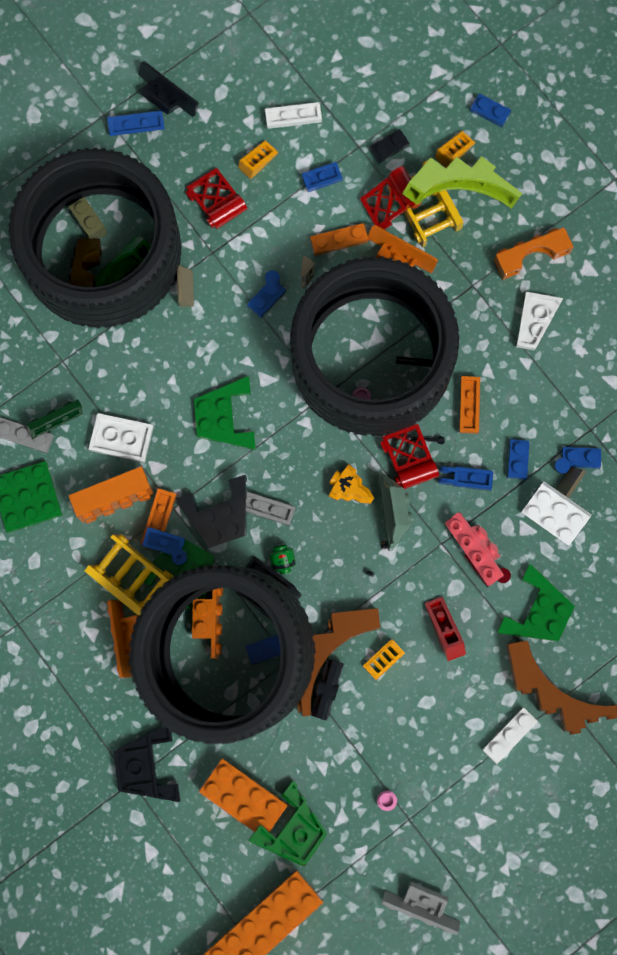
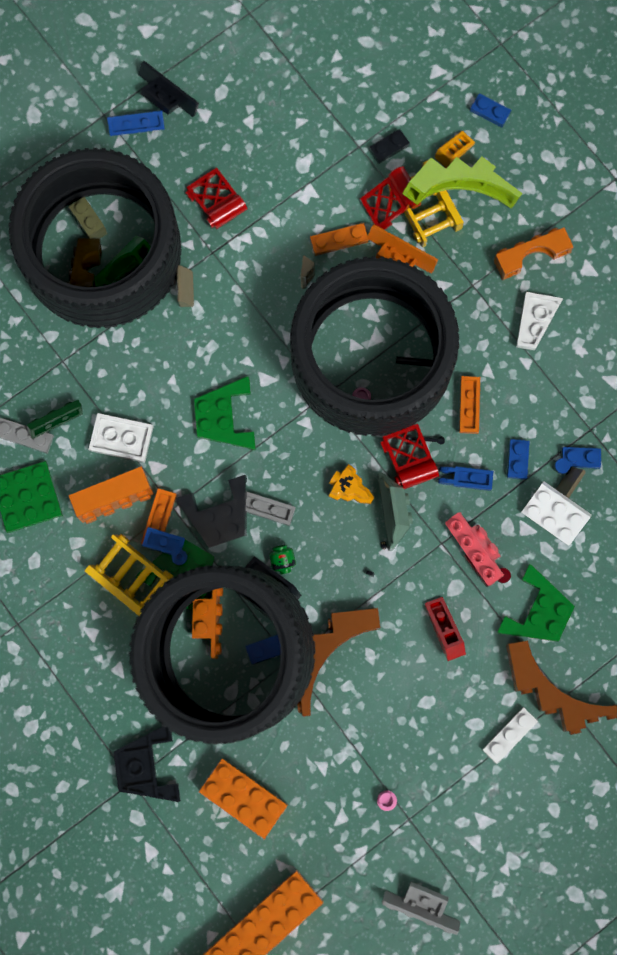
orange bracket [107,600,138,678] -> none
light orange slope [238,140,278,179] -> none
blue hinge [247,270,286,318] -> none
green wing [248,781,327,866] -> none
white plate [265,102,322,129] -> none
blue plate [302,162,343,192] -> none
black piece [311,659,344,721] -> none
light orange slope [363,639,405,680] -> none

